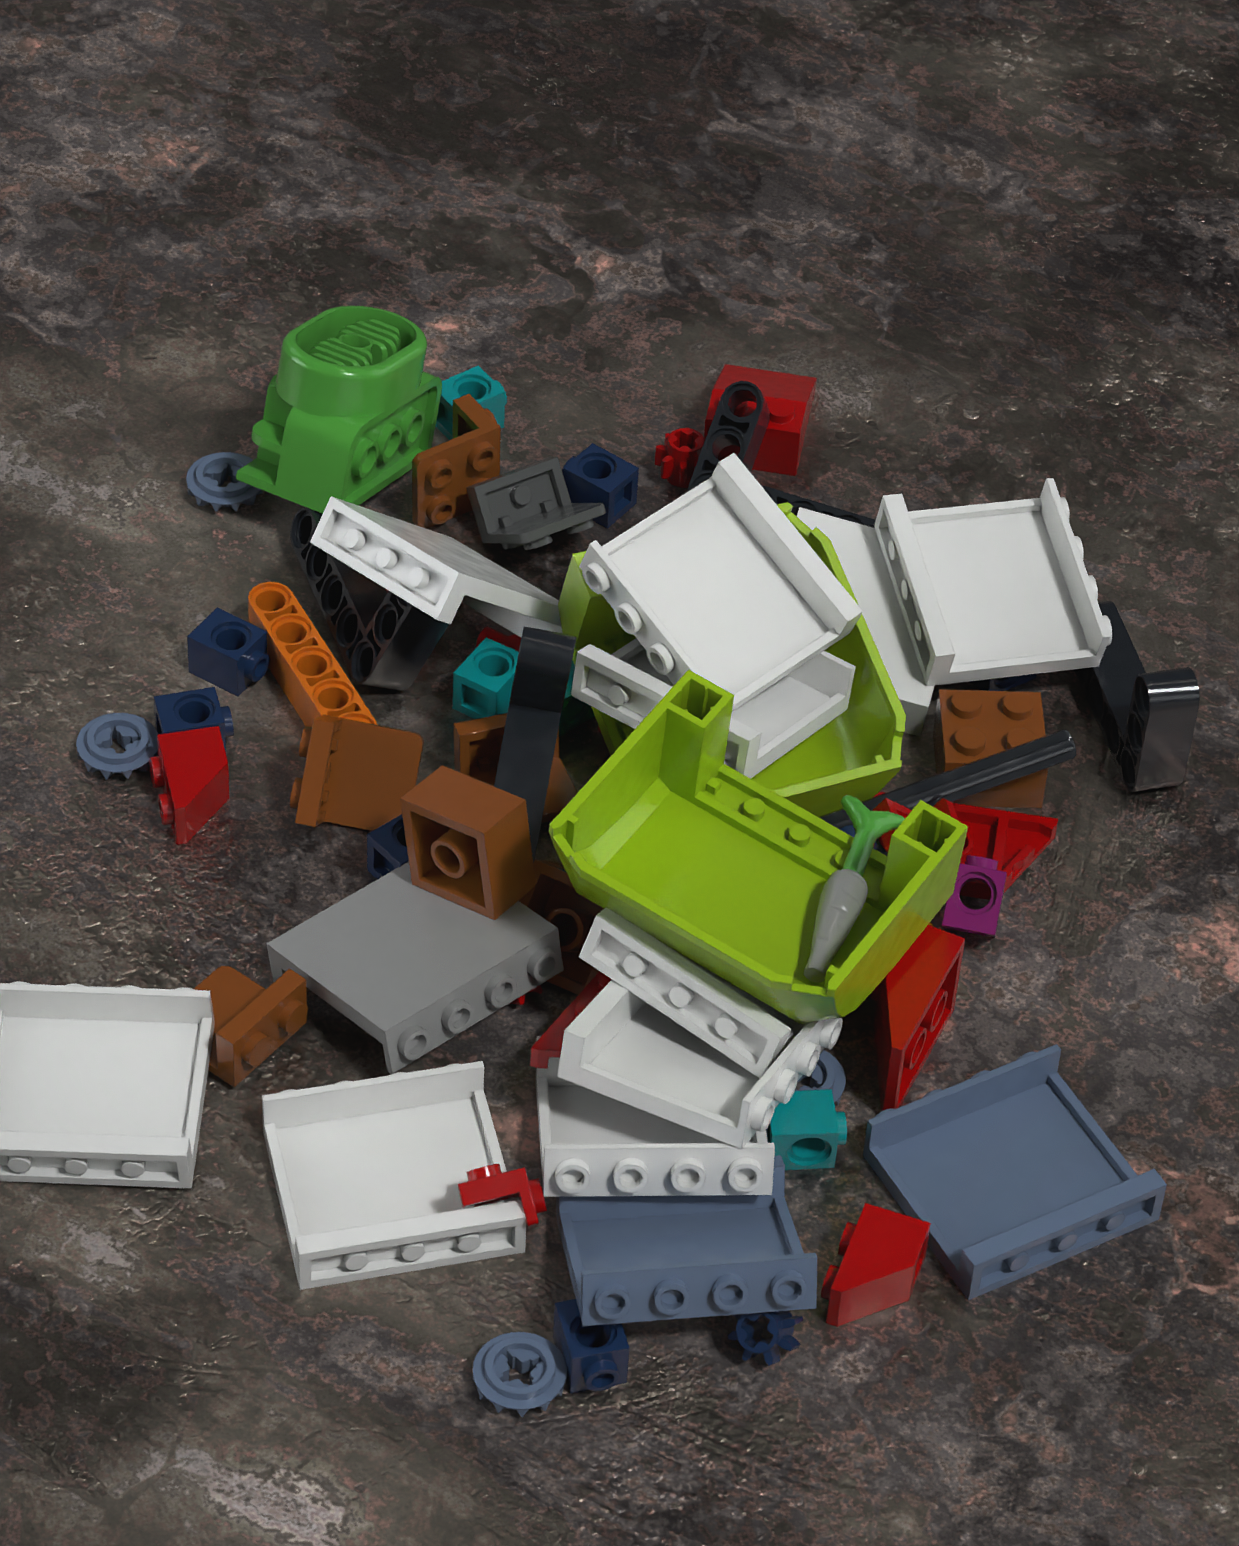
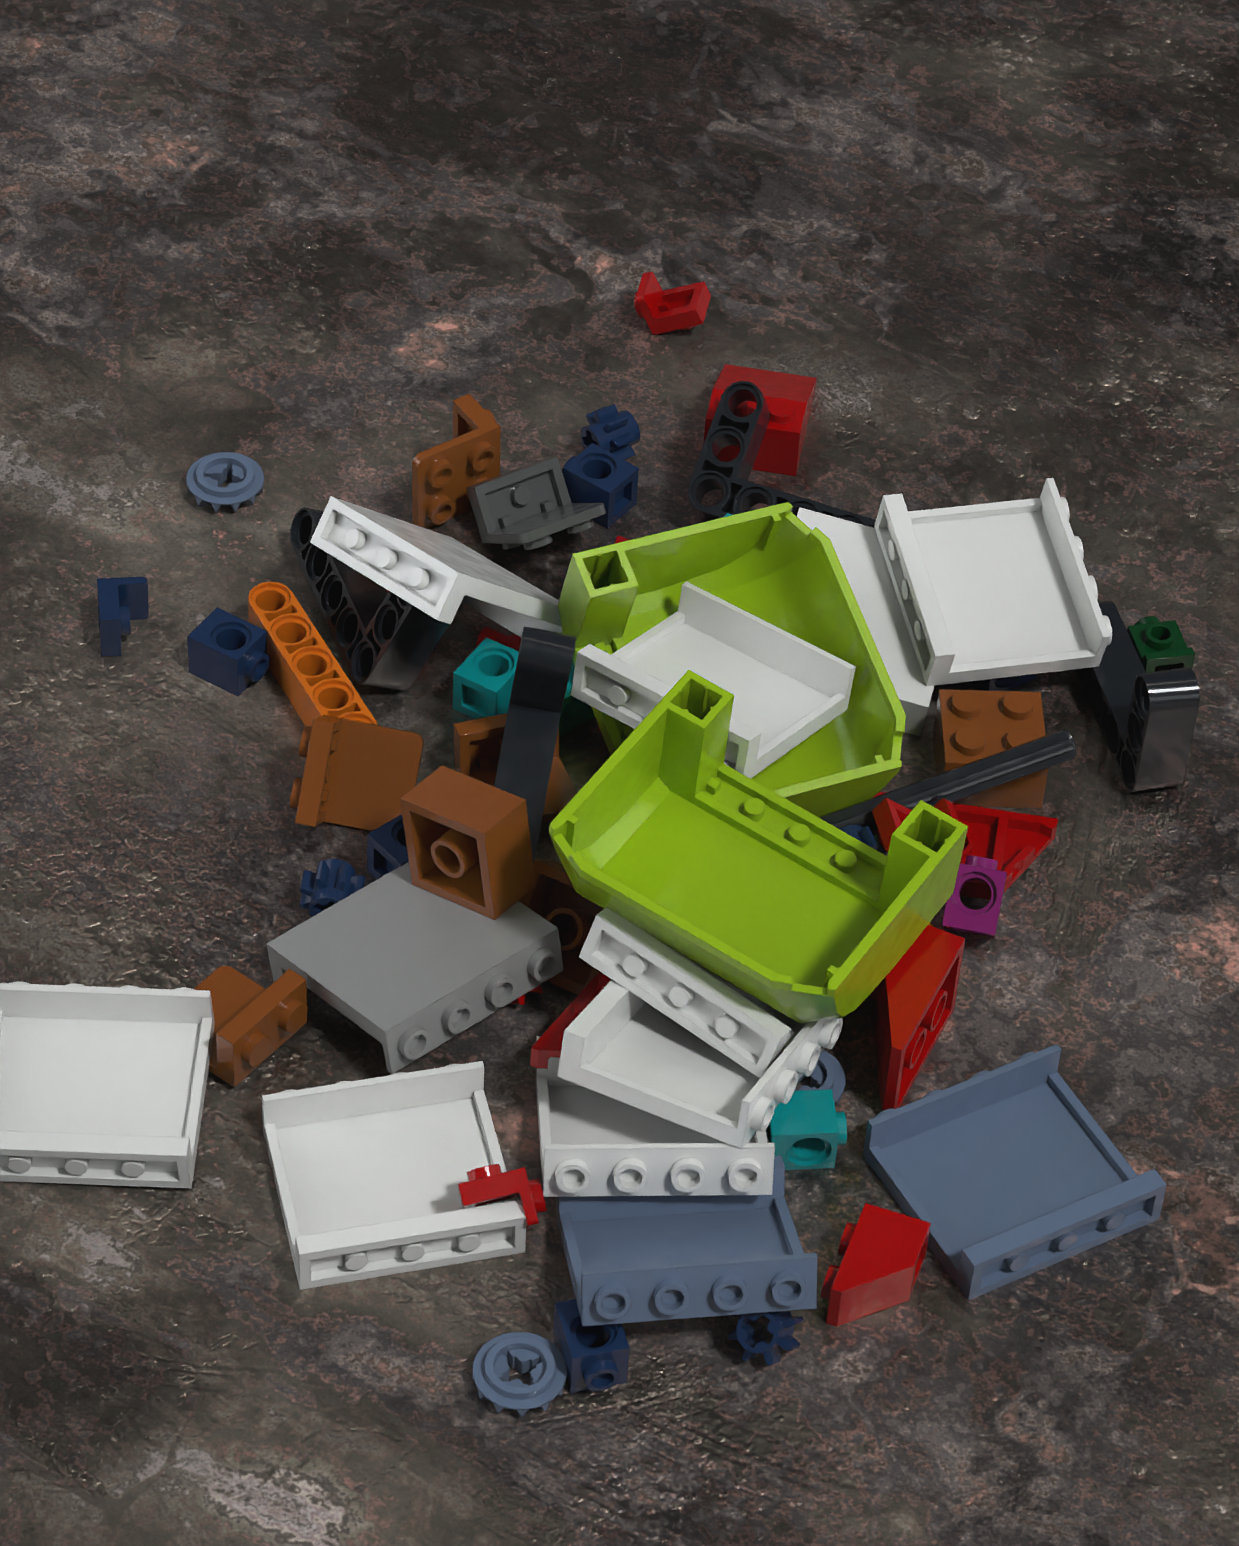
sand blue gear [76,713,158,780] -> none
red slope [149,726,229,845] -> none
dark blue brick [154,687,234,752] -> none
bright green brick [236,306,442,514] -> none
teal brick [435,366,507,440] -> none
white panel [579,453,863,711] -> none
red gear [655,428,706,488] -> none
light grey piece [804,795,905,983] -> none
none -> dark blue bracket [97,577,149,657]
none -> dark blue gear [299,859,365,917]
none -> dark blue gear [581,404,640,460]
none -> red bracket [634,271,711,335]
none -> dark green brick [1127,616,1195,673]

